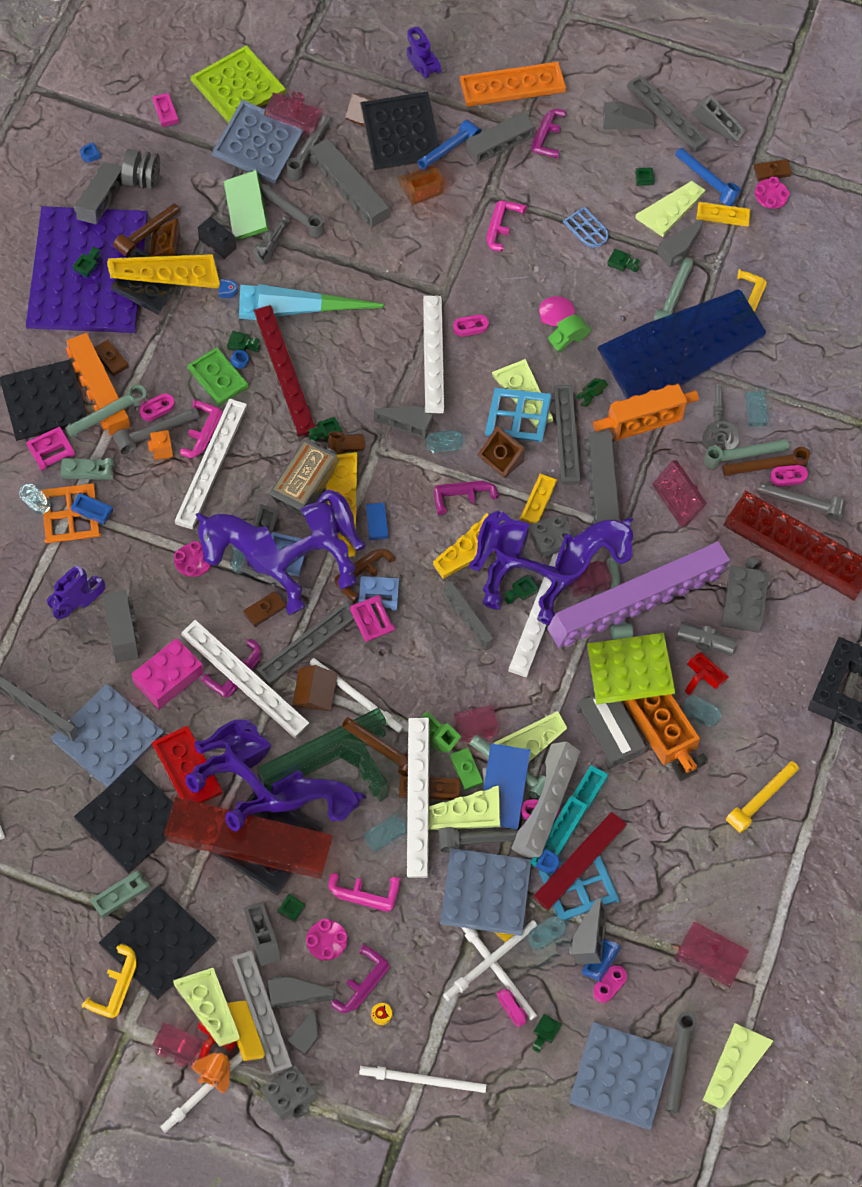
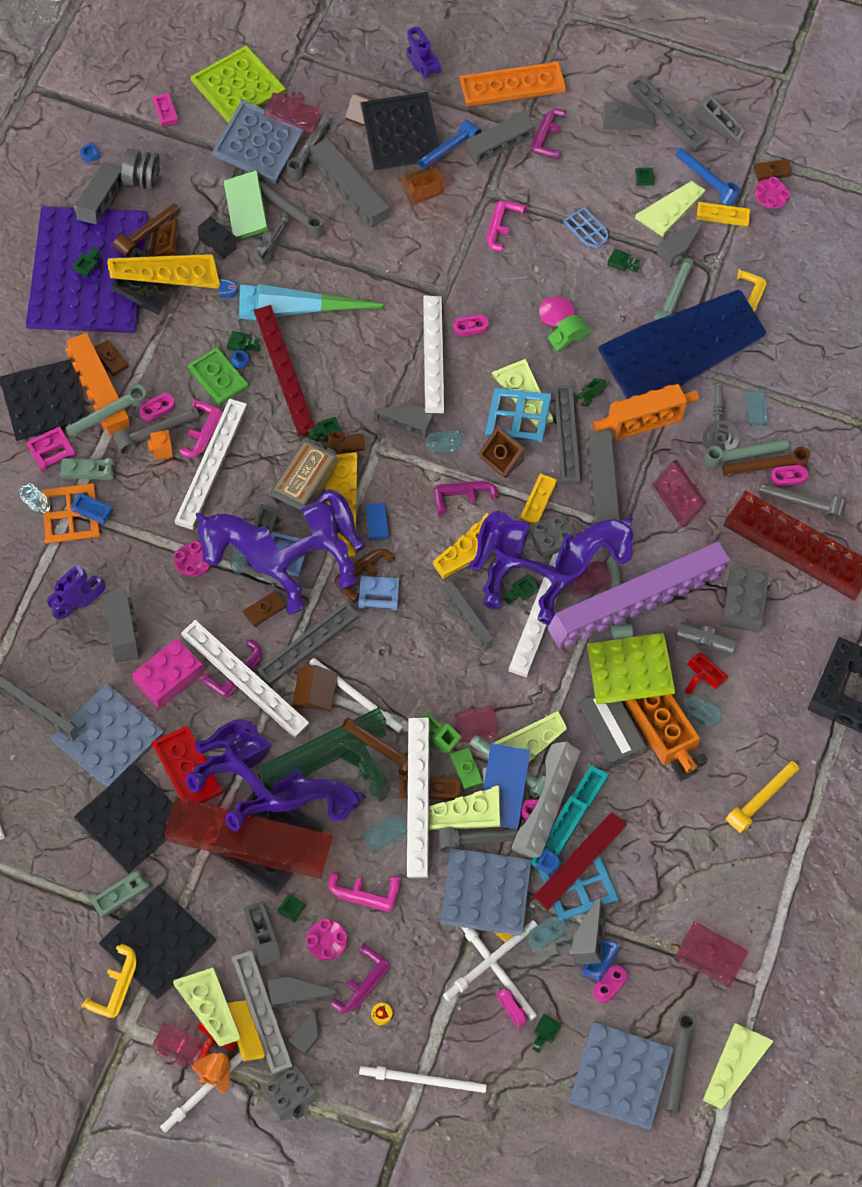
dark pink plate [350,595,396,643] -> none
dark grey hinge [745,557,762,570] -> none

